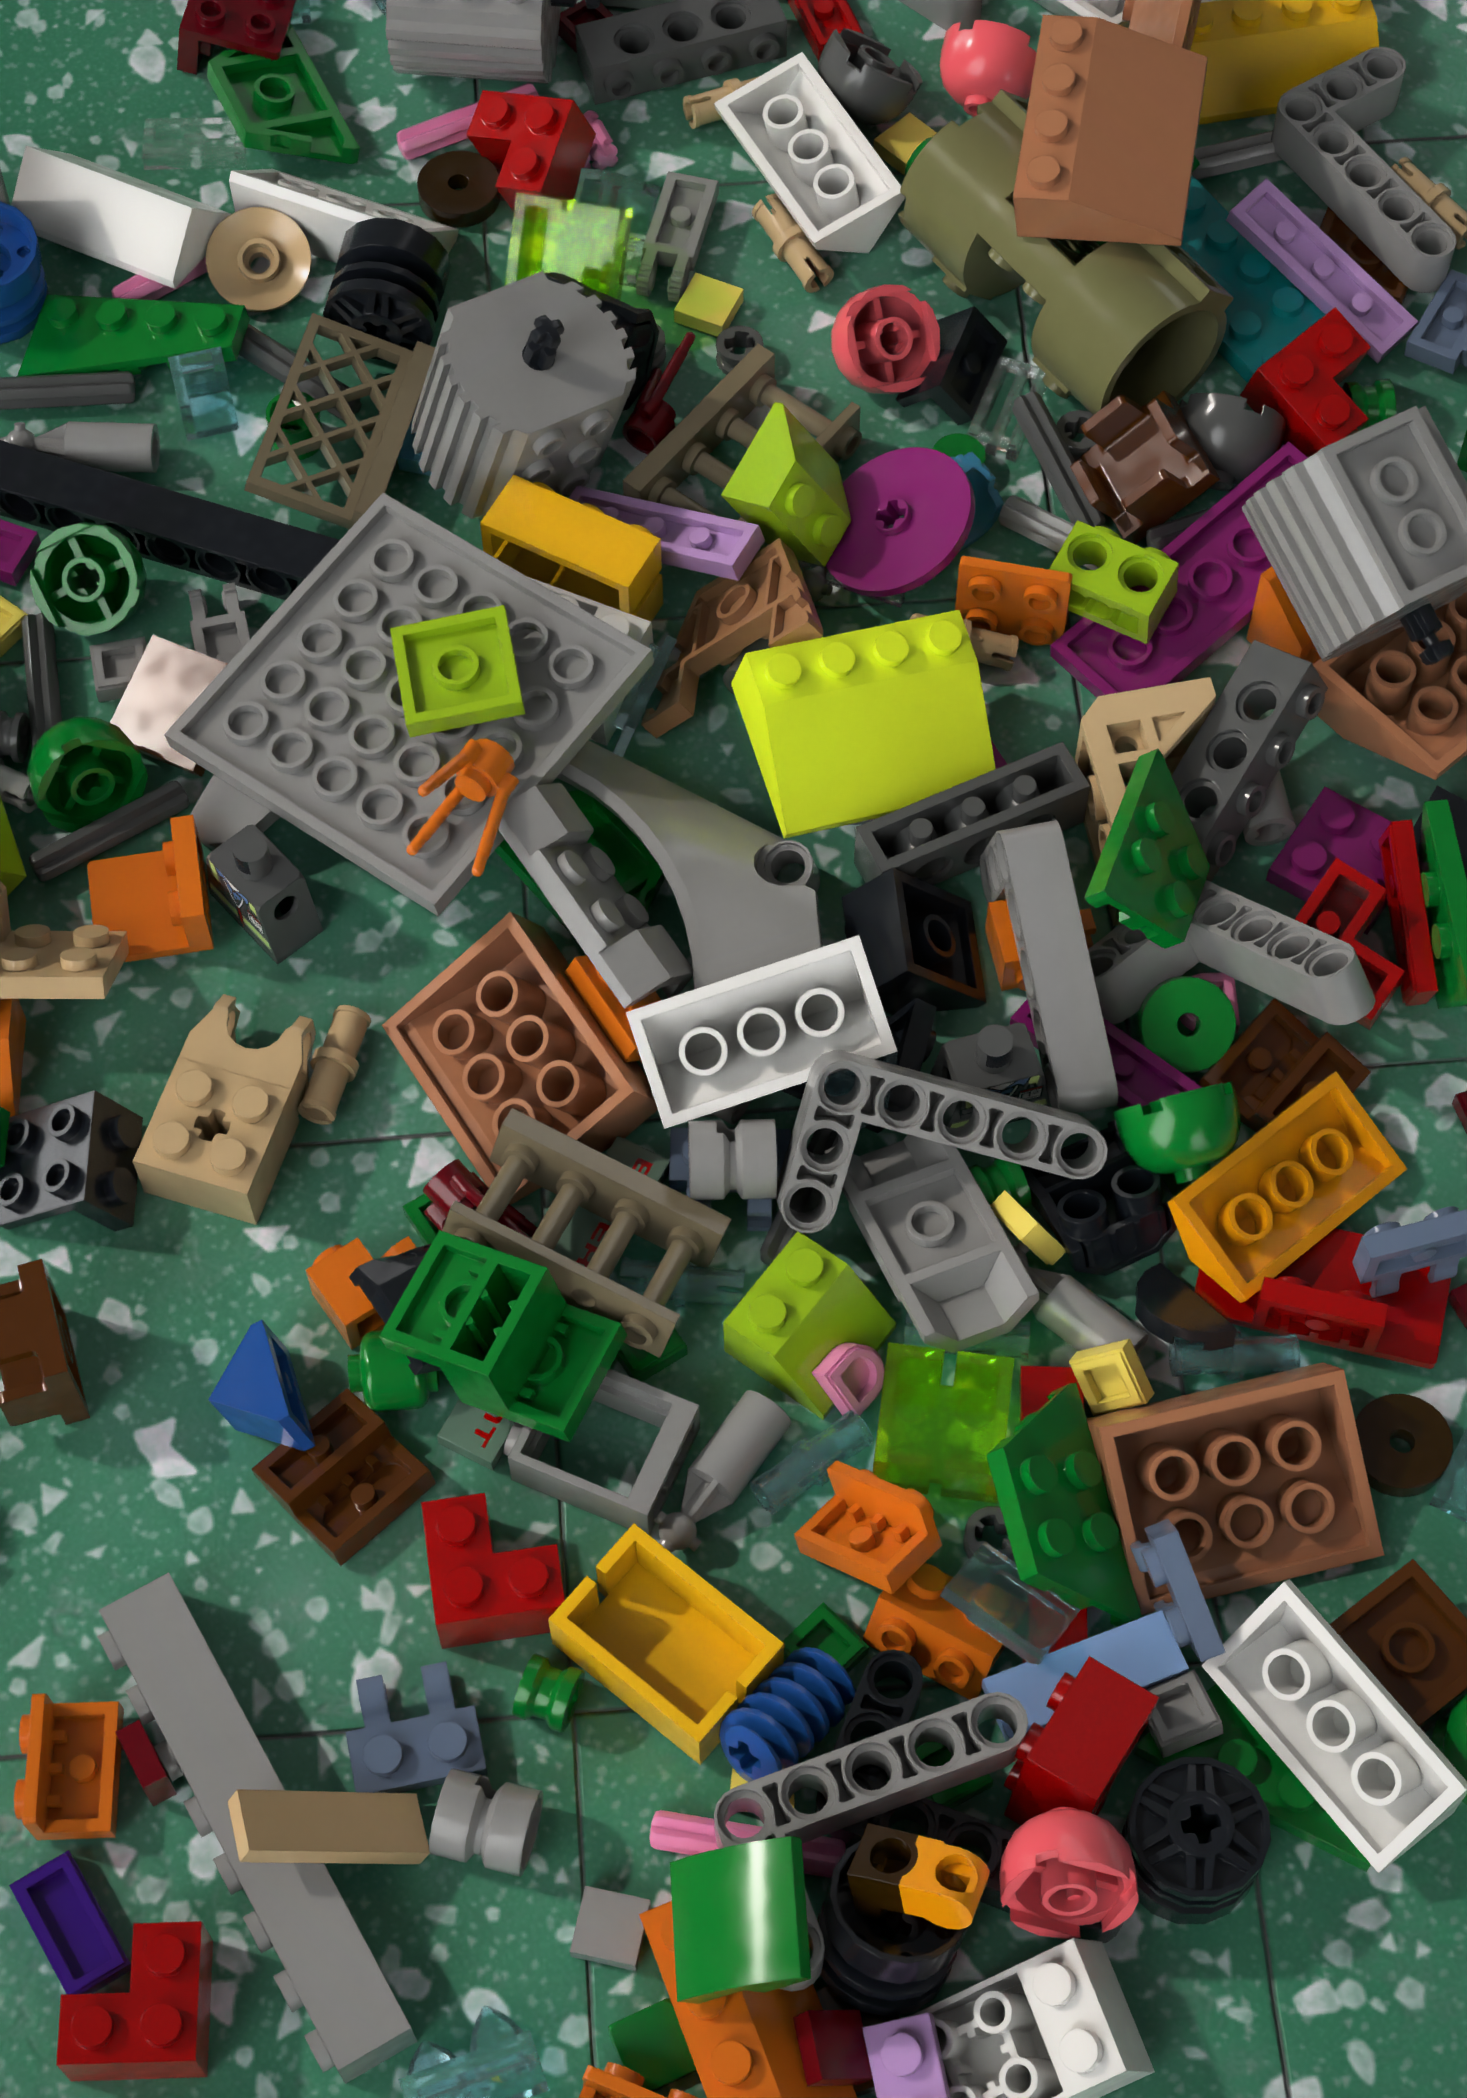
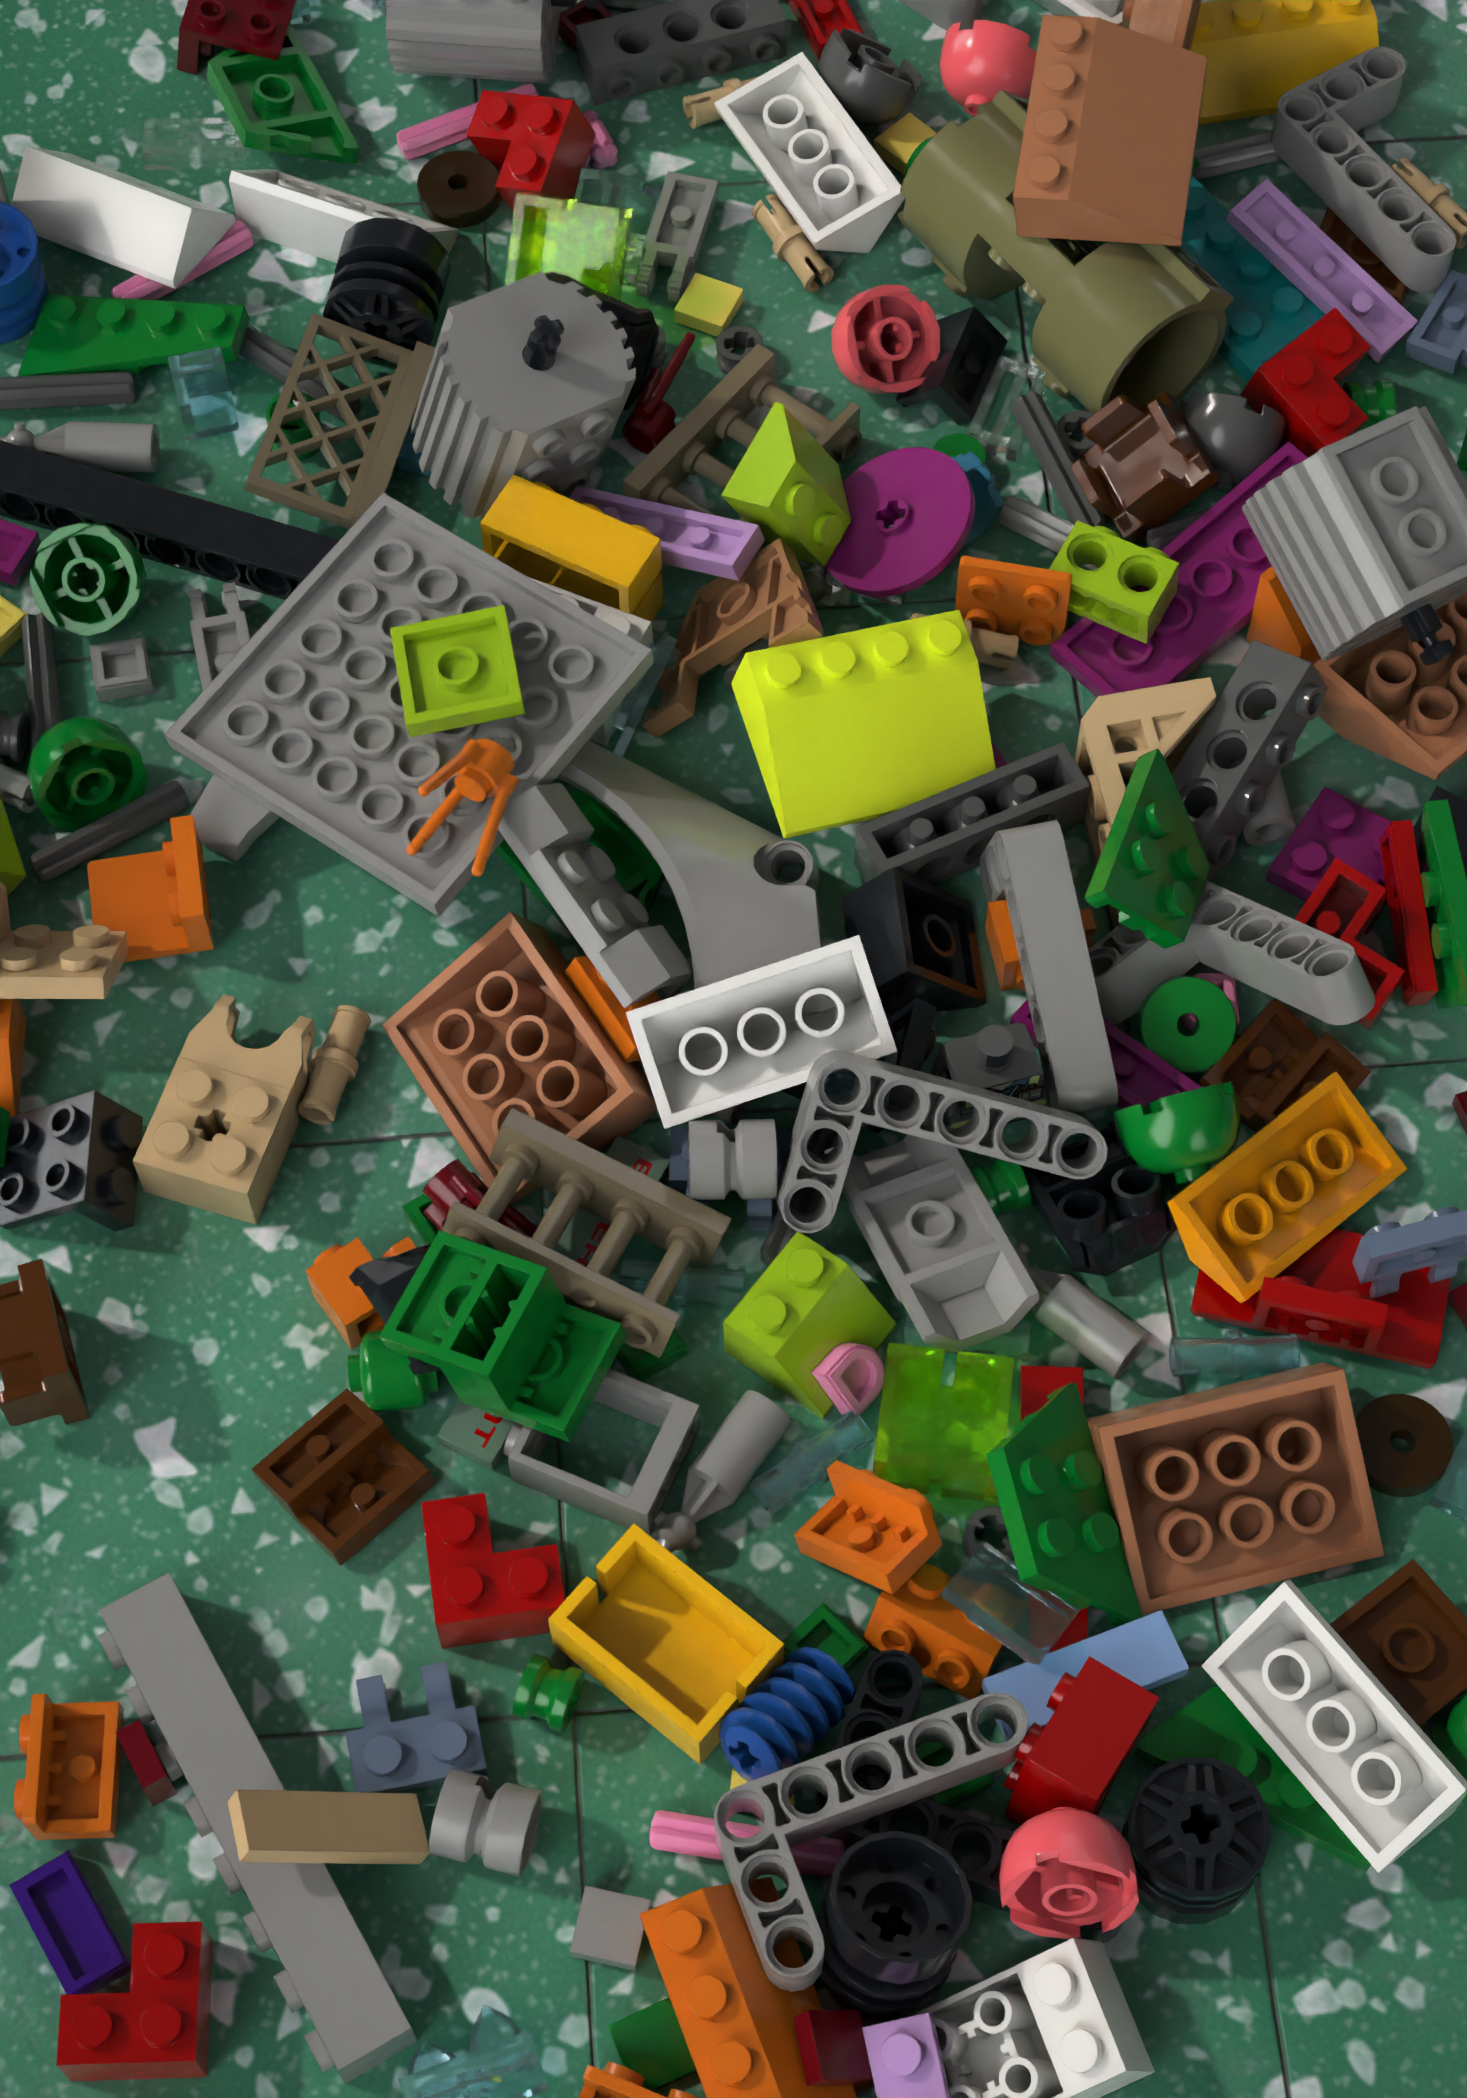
tile [110,635,228,777] -> none
tan dish [206,207,312,312] -> none
dark grey torso [206,824,323,965] -> none
blue slope [208,1320,316,1451] -> none
green slope [670,1836,811,2004] -> none
leg [847,1823,990,1930] -> none
light yellow tile [990,1190,1066,1266] -> none
light yellow tile [1069,1339,1155,1416] -> none
sand blue plate [1130,1519,1226,1662] -> none
black tile [1135,1263,1237,1351] -> none
light grey tile [1146,1669,1223,1758] -> none

